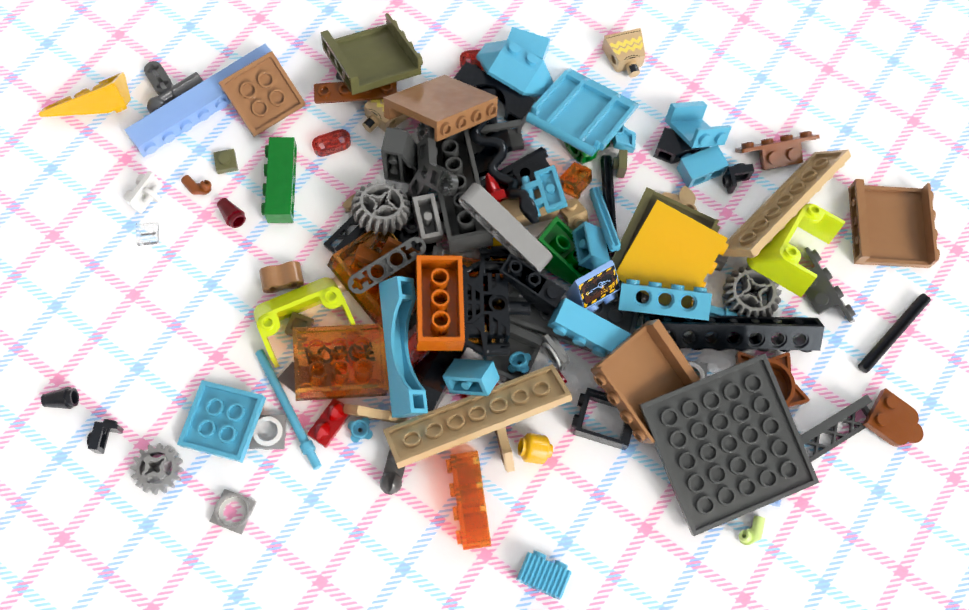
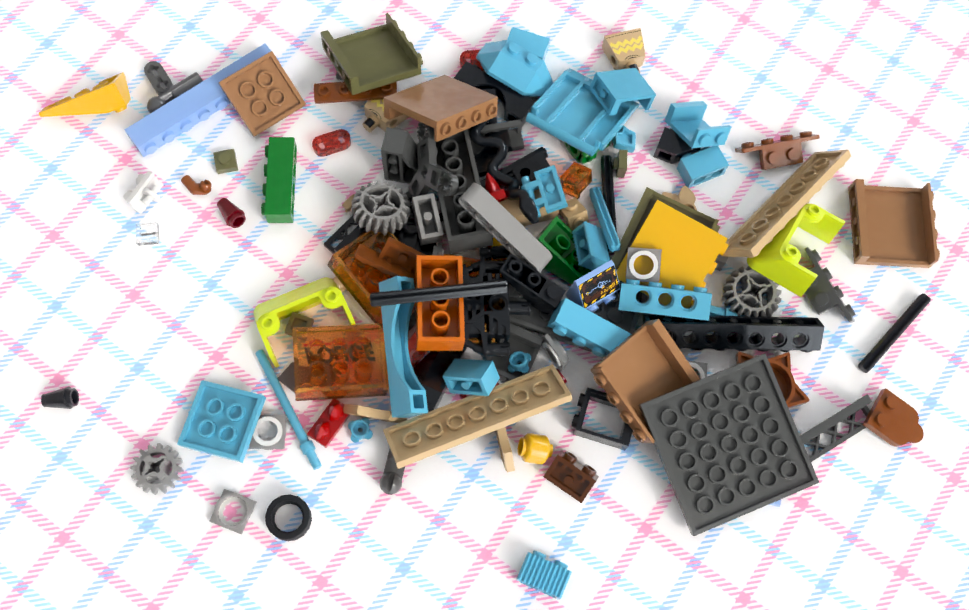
black bracket [87,419,124,454] -> none
medium nougat axle [259,261,304,293] -> none
dark grey beam [348,237,426,294] -> none
clear orange wedge [445,449,492,550] -> none
black bracket [722,163,755,194] -> none
yellowish green arm [738,516,765,545] -> none
none -> black tyre [265,494,312,542]
none -> black axle [370,279,508,307]
none -> reddish brown bracket [543,451,599,504]
none -> medium azure panel [589,68,656,116]
none -> piece [626,247,662,283]

